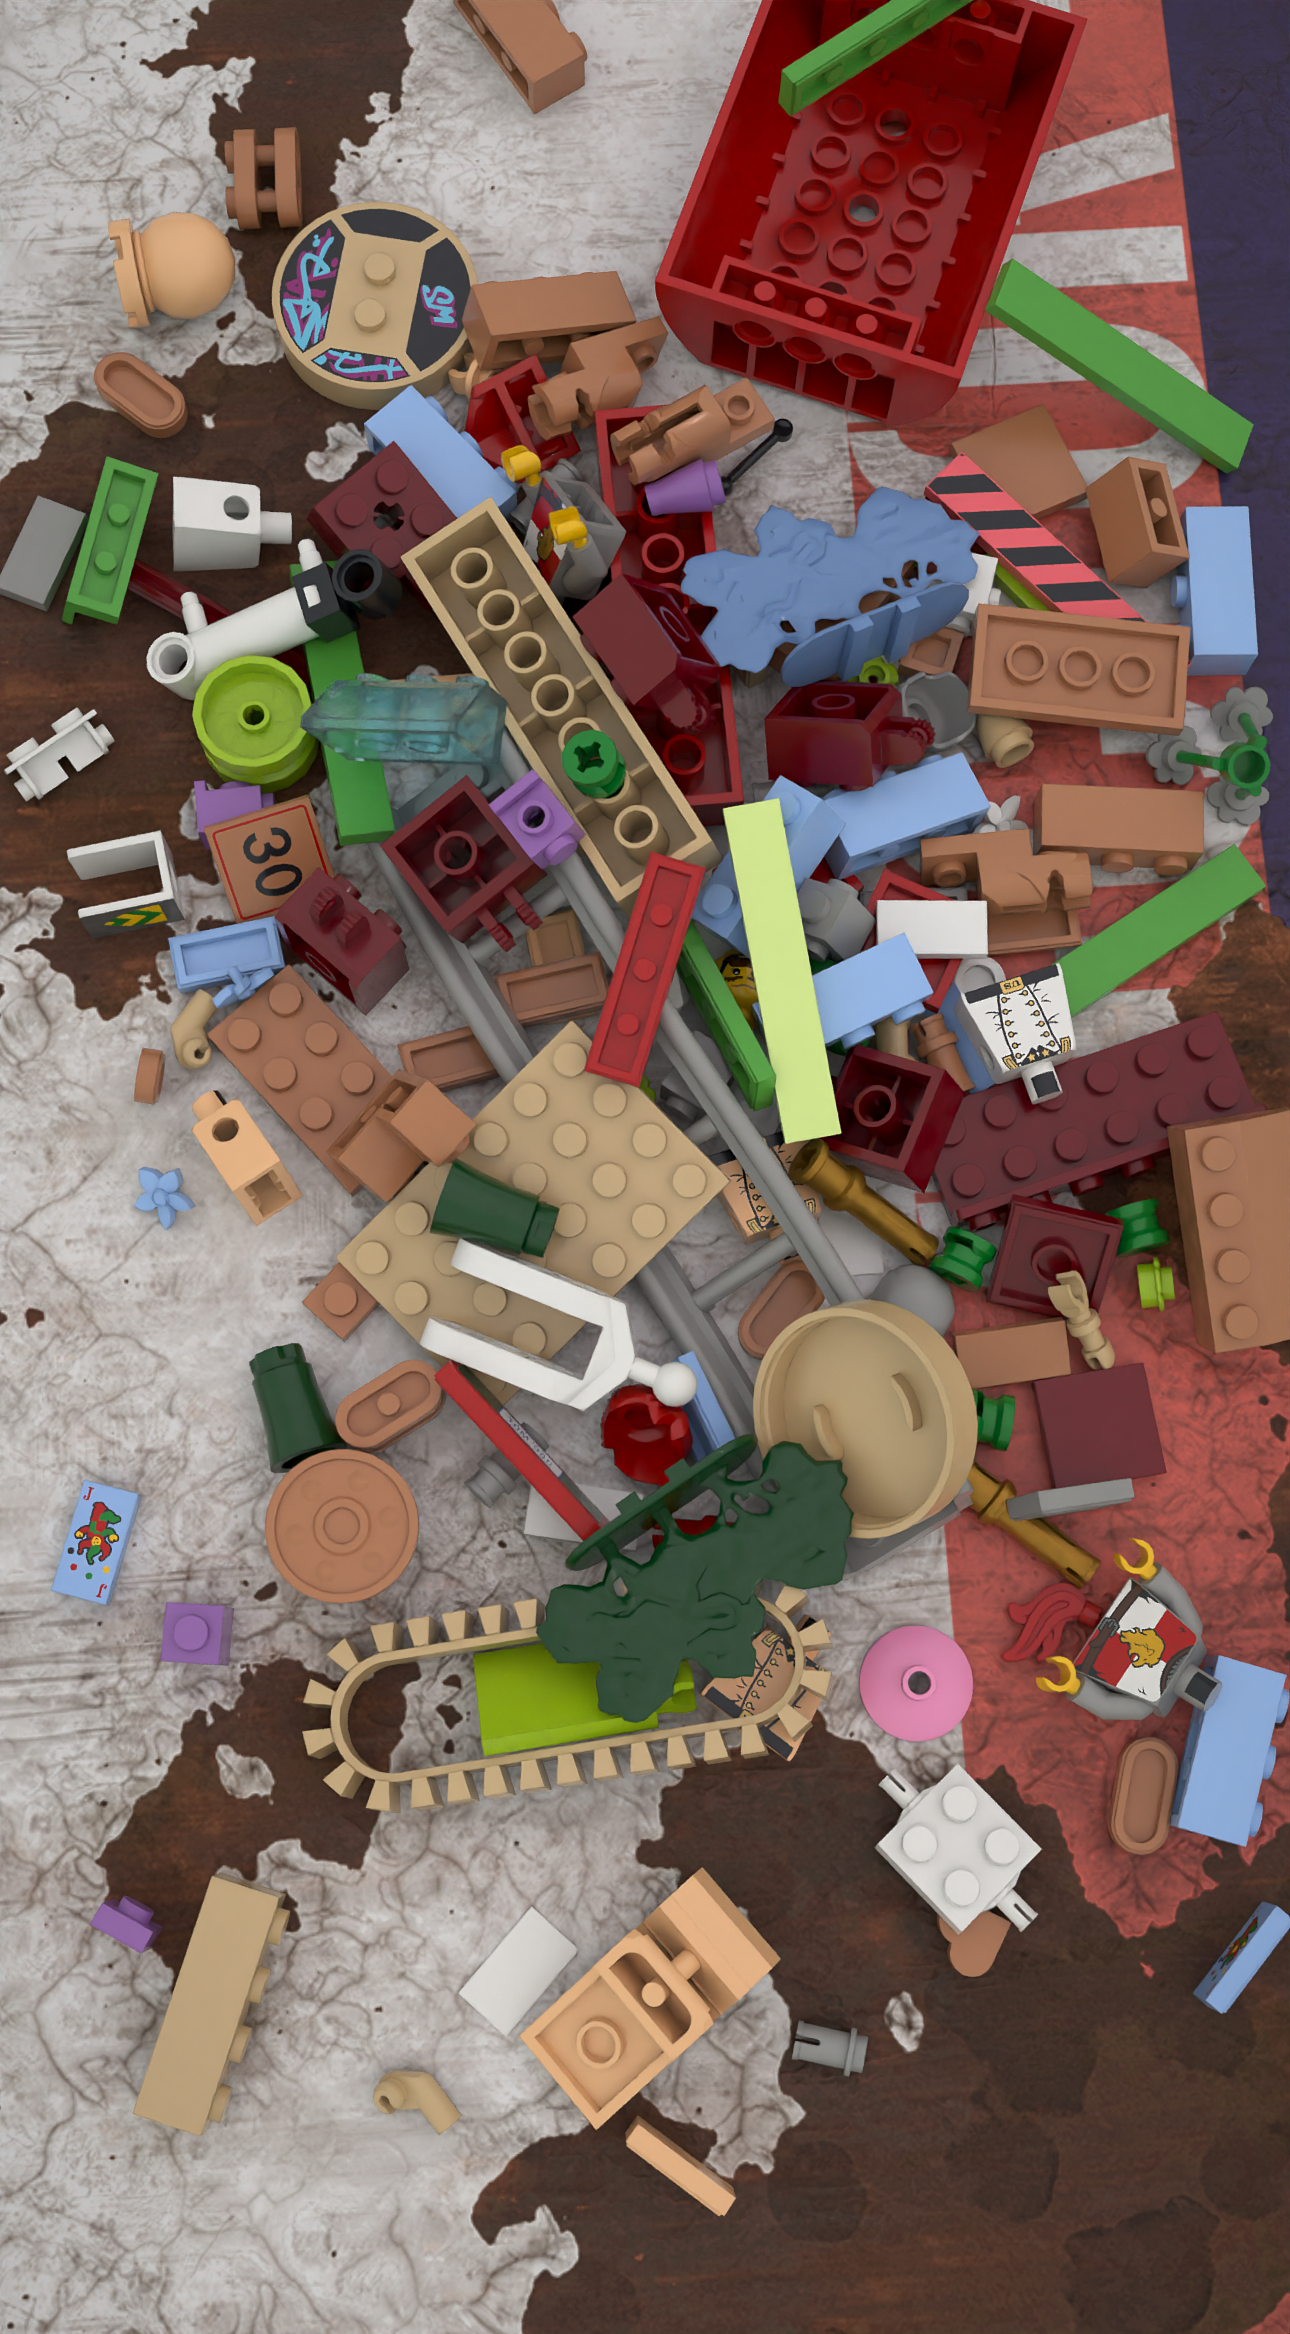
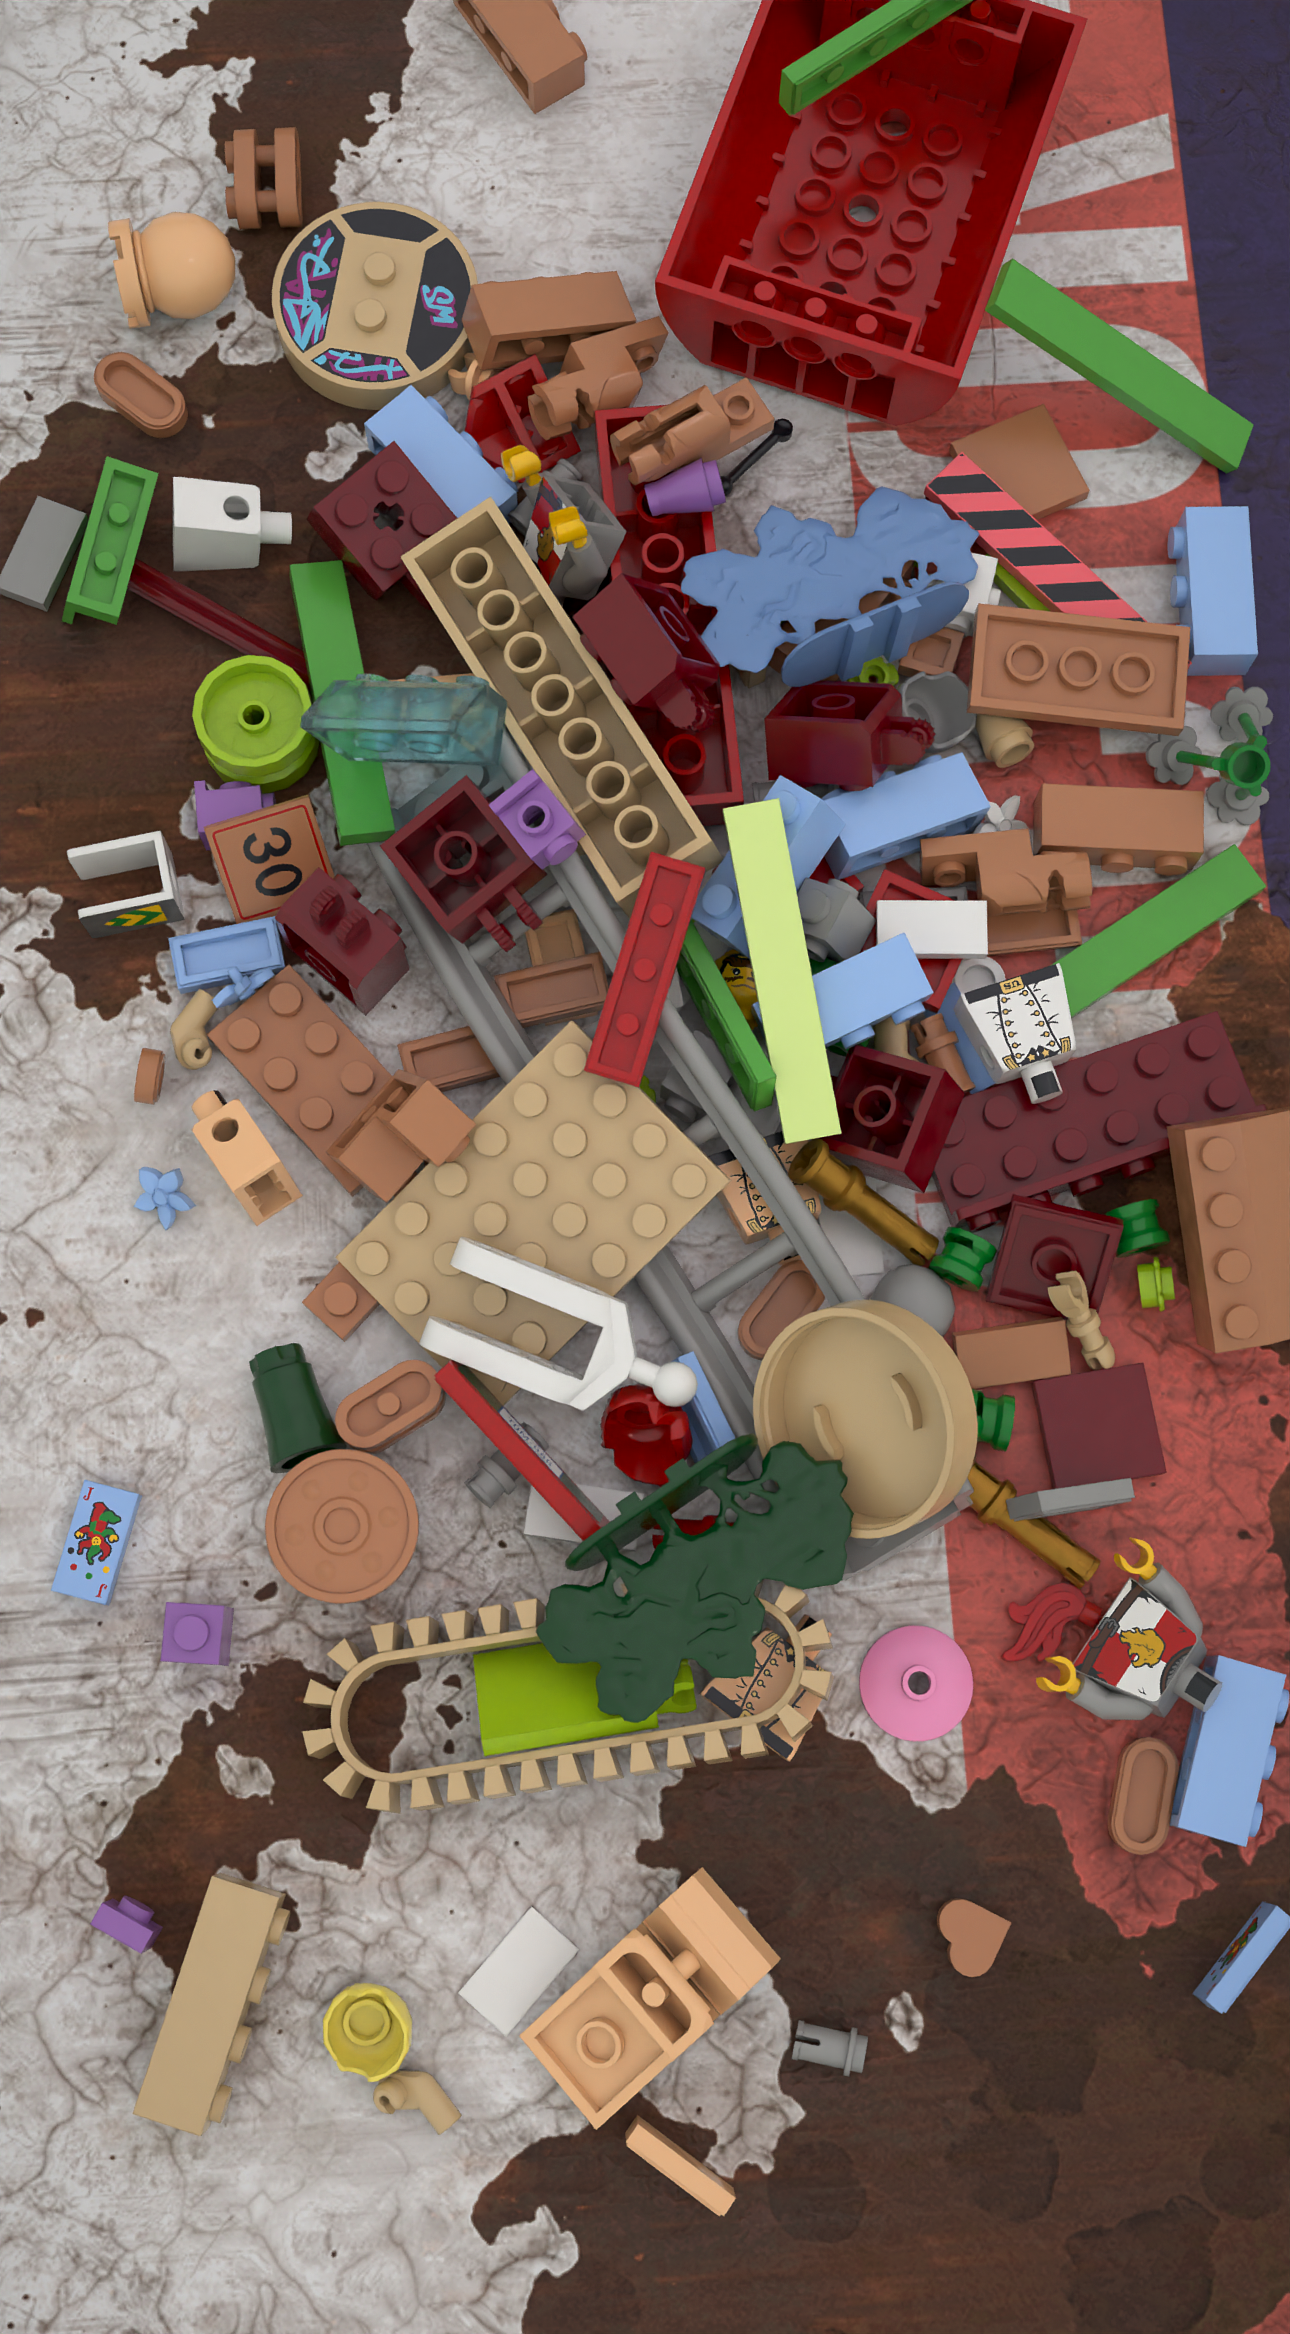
white hinge [4,707,115,802] -> none
white piece [146,539,402,700] -> none
dark green plant [430,1158,560,1258] -> none
green wheel [562,730,626,799] -> none
white plate [875,1764,1042,1935] -> none
nougat brick [1085,456,1190,588] -> none
none -> light yellow hair [323,1983,413,2082]

